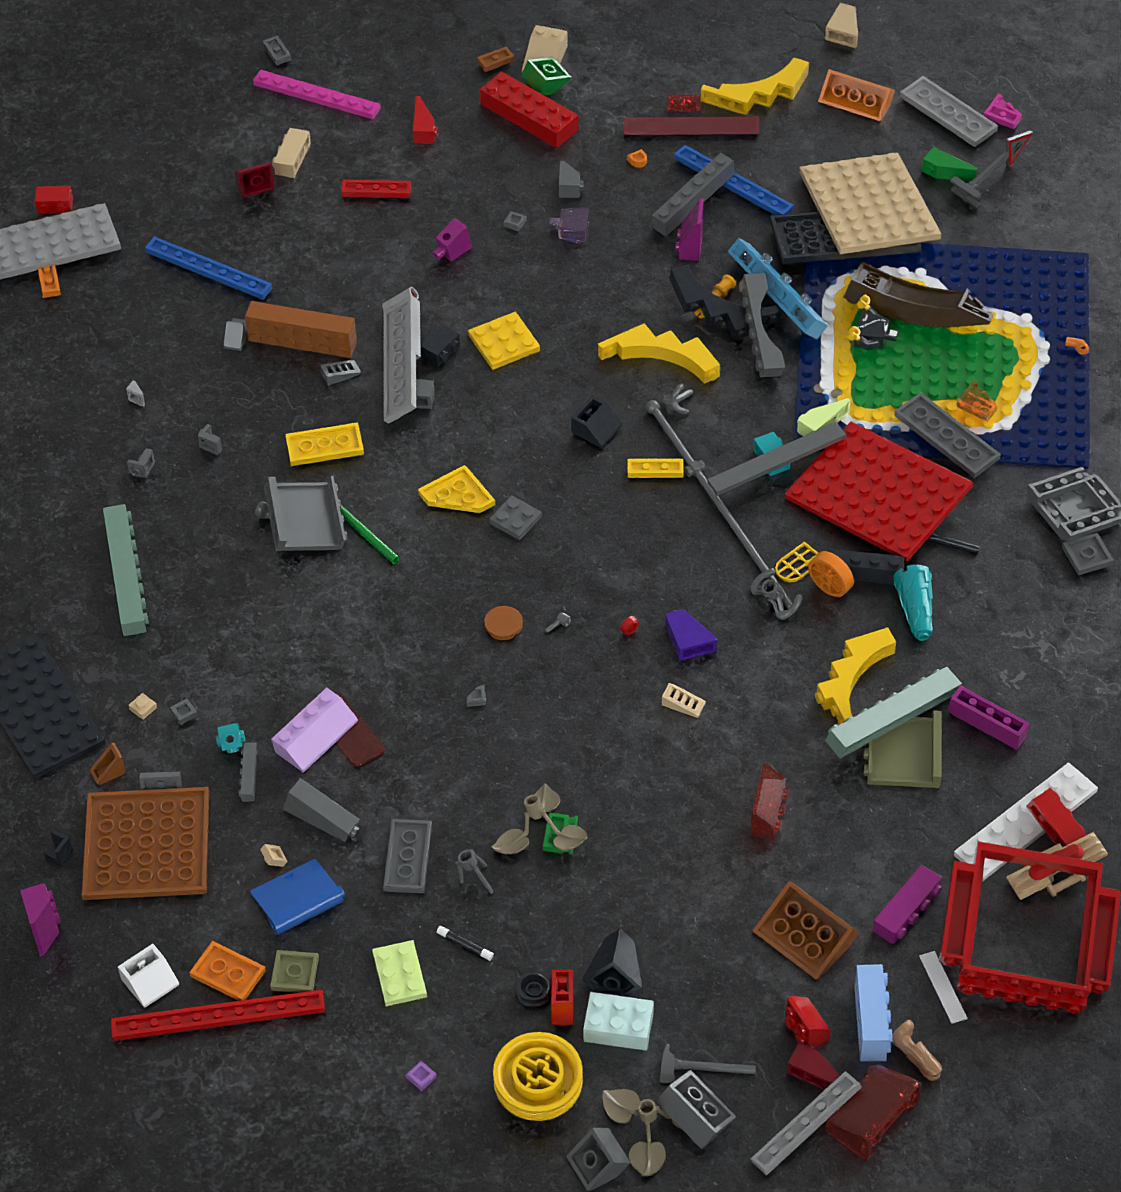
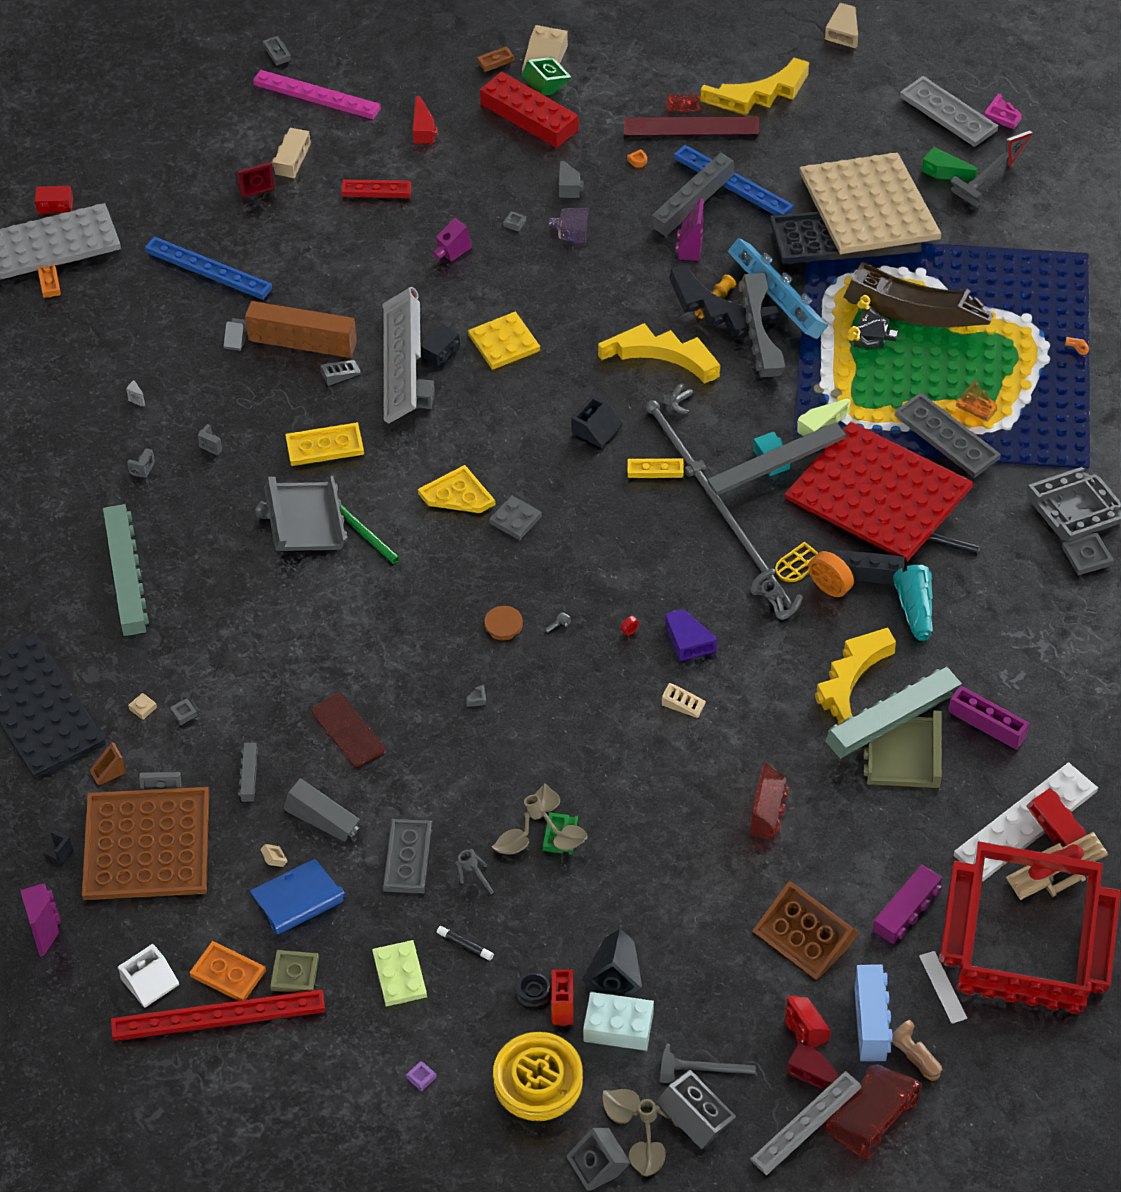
teal brick [216,723,246,753] -> none
lavender slope [272,688,358,773] -> none
orange slope [818,69,895,121] -> none

